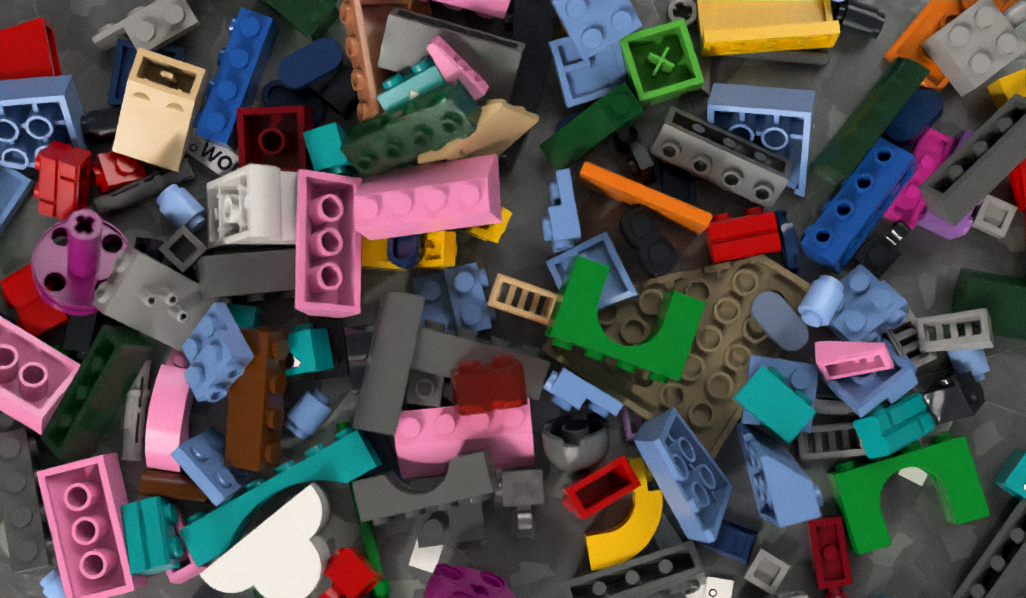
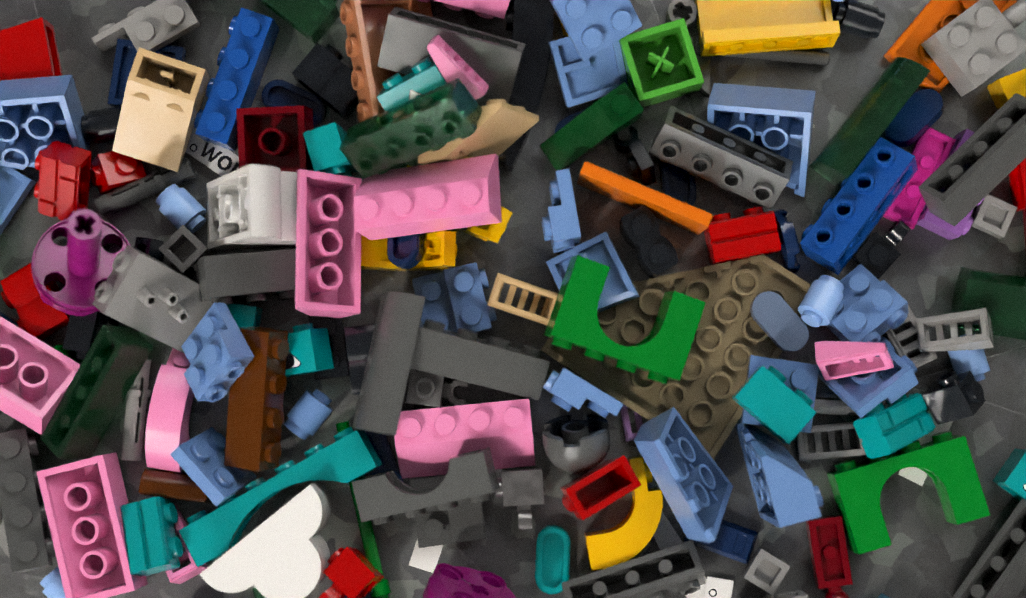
dark blue tile [278,38,343,90] -> none
clear red brick [450,355,528,416] -> none
none -> teal tile [535,525,571,594]

